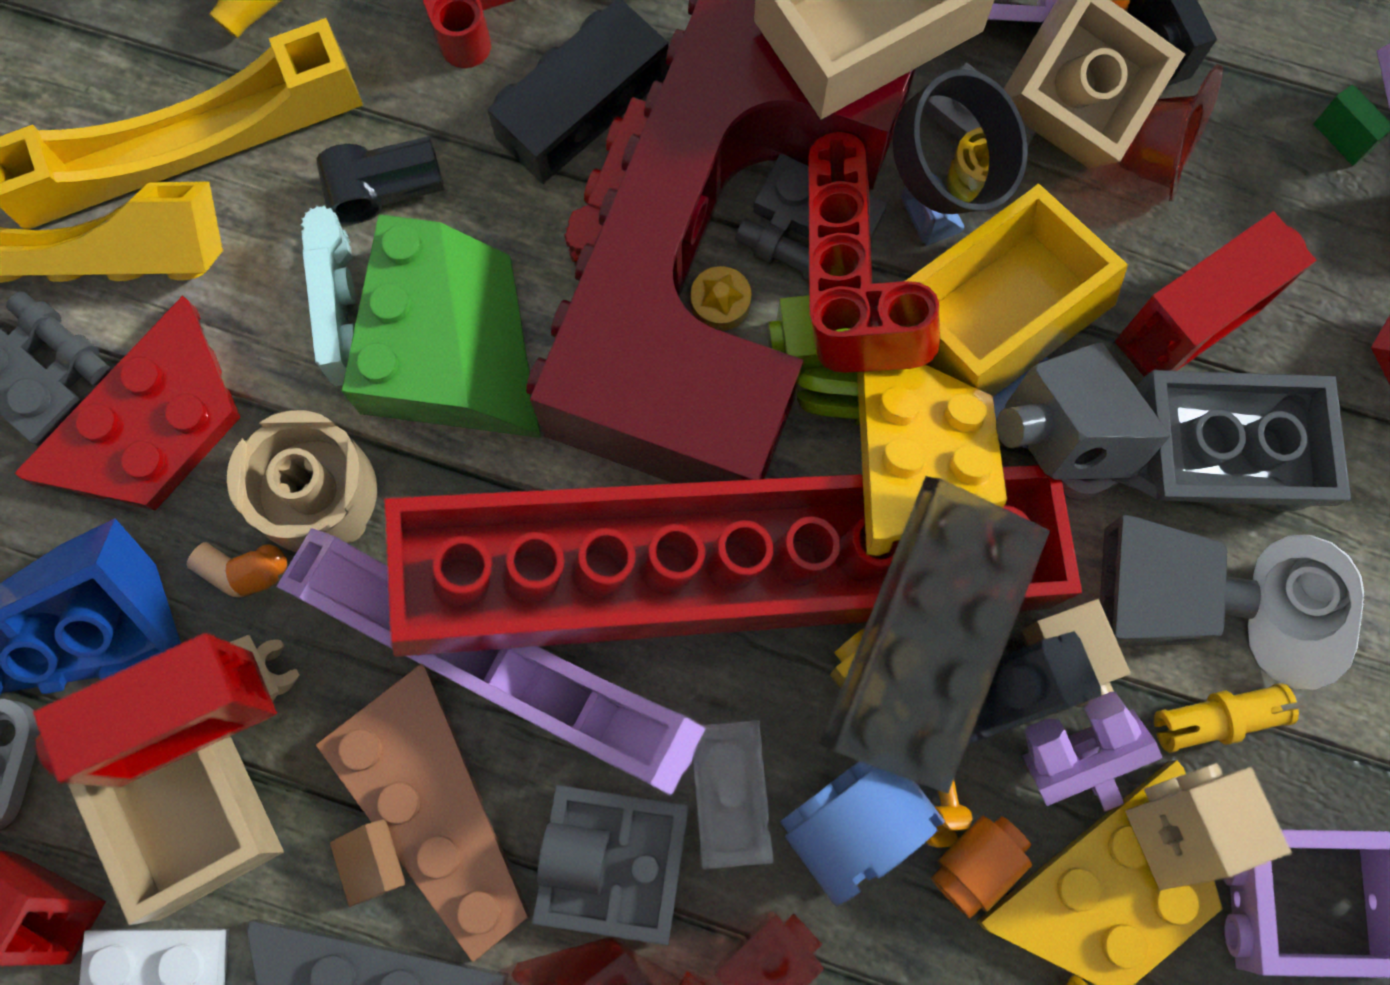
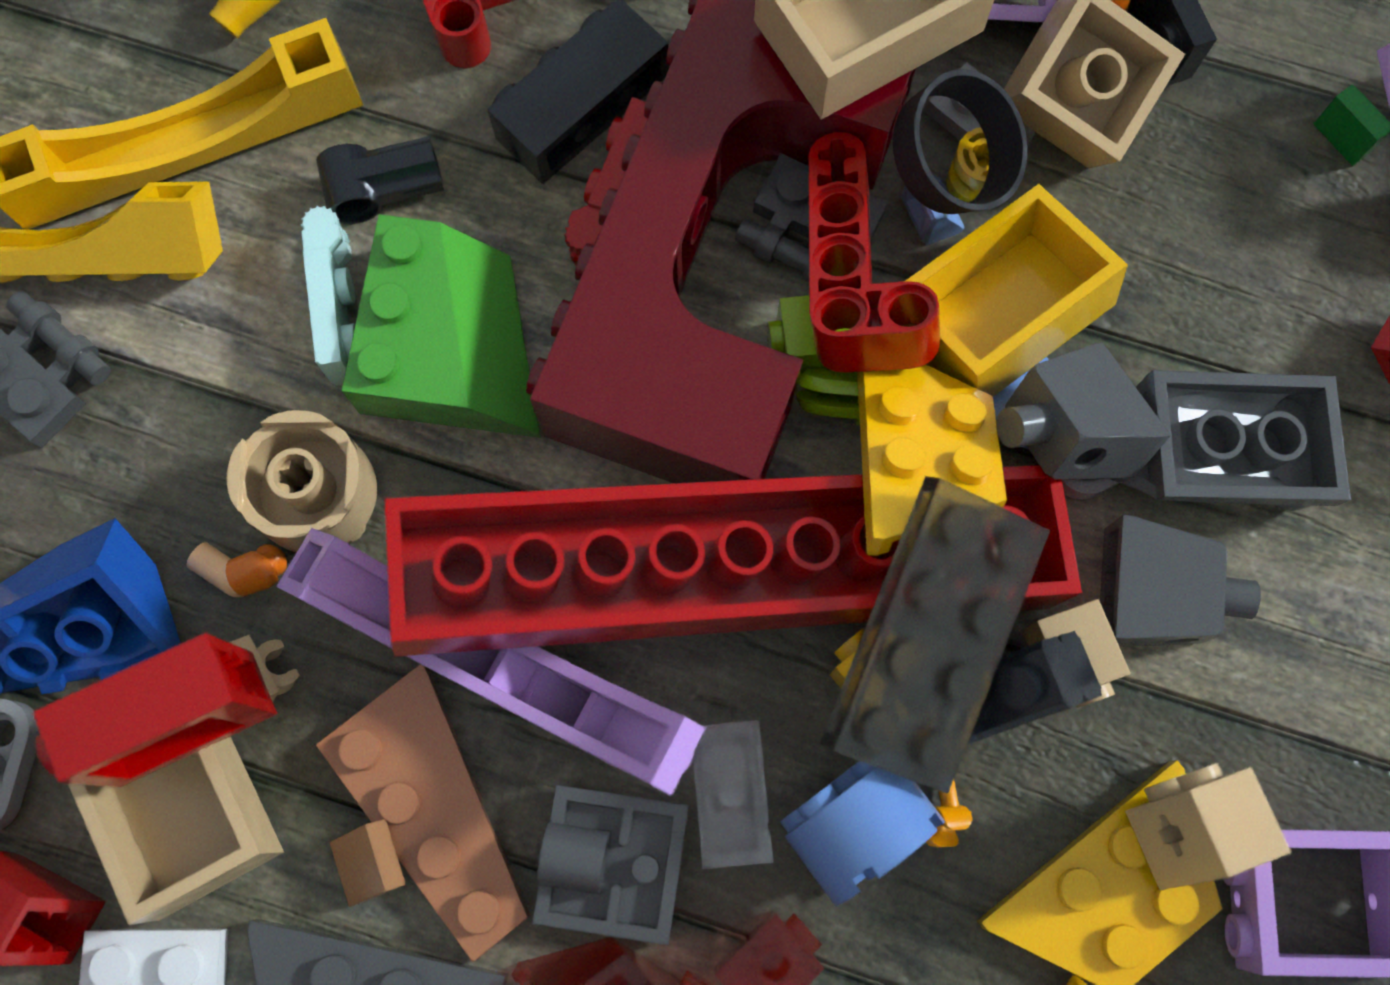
red wing [15,296,241,511] -> none
yellow tile [690,266,752,331] -> none
orange brick [930,815,1032,919] -> none
lavender hips [1022,692,1162,812] -> none
red window [1115,211,1317,377] -> none
clear red piece [1119,64,1223,202] -> none
yellow pin [1154,683,1299,753] -> none
white piece [1248,535,1364,690] -> none

